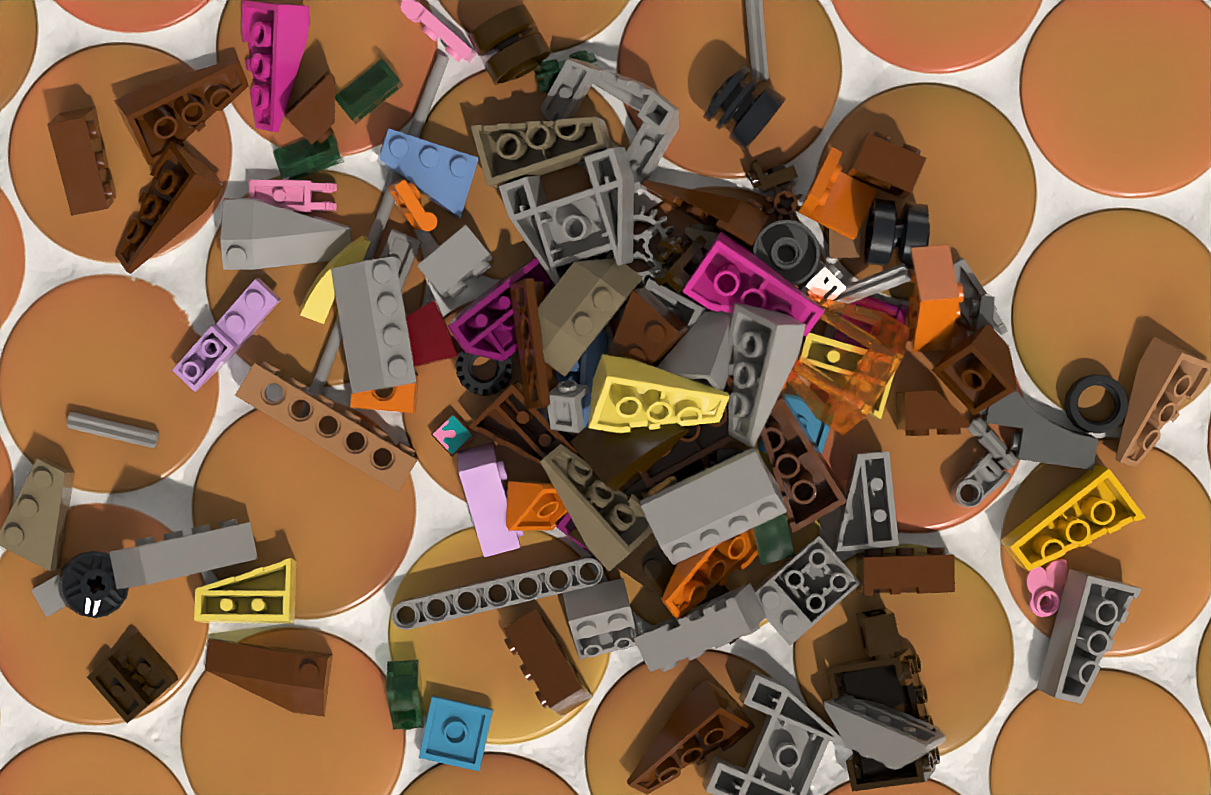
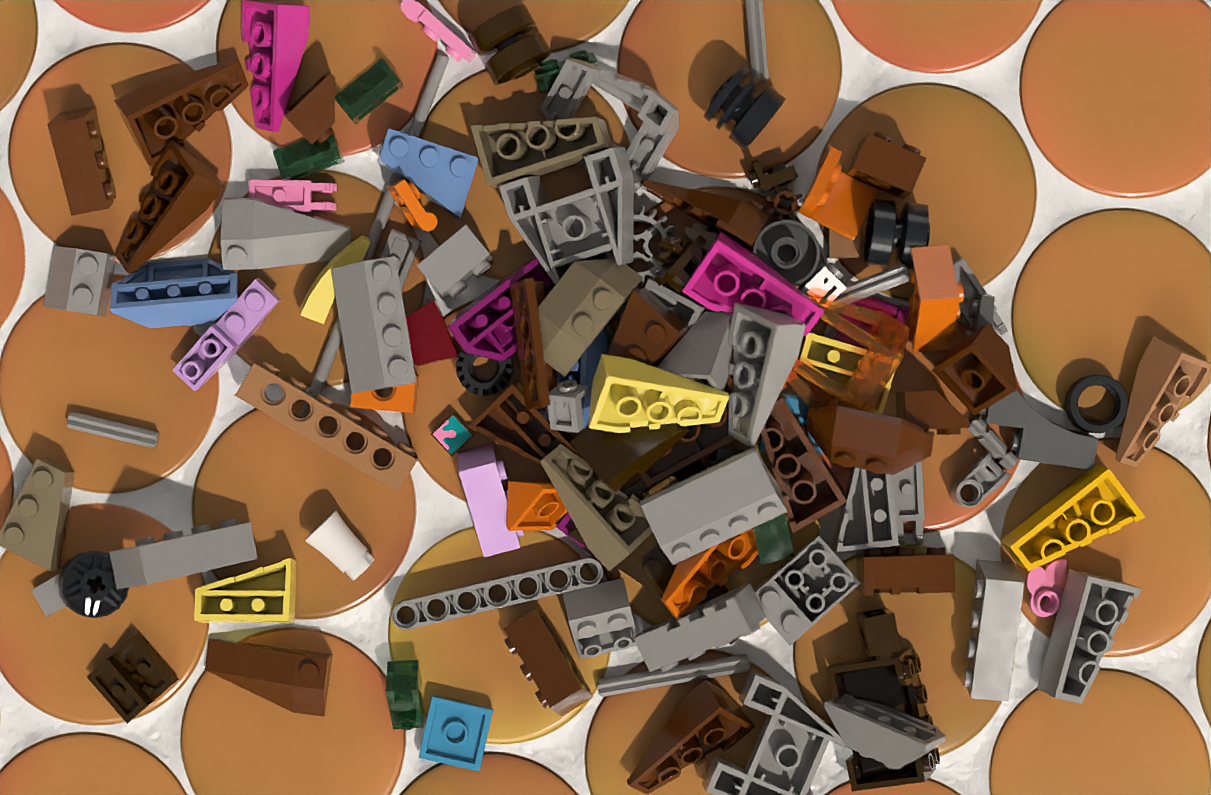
none -> light grey slope [43,246,116,317]
none -> medium blue wedge [110,259,238,328]
none -> white plant [305,511,375,581]
none -> light grey axle [597,654,750,697]
none -> reddish brown wedge [807,406,934,475]
none -> light grey hinge [892,461,925,546]
none -> wedge [962,559,1025,702]

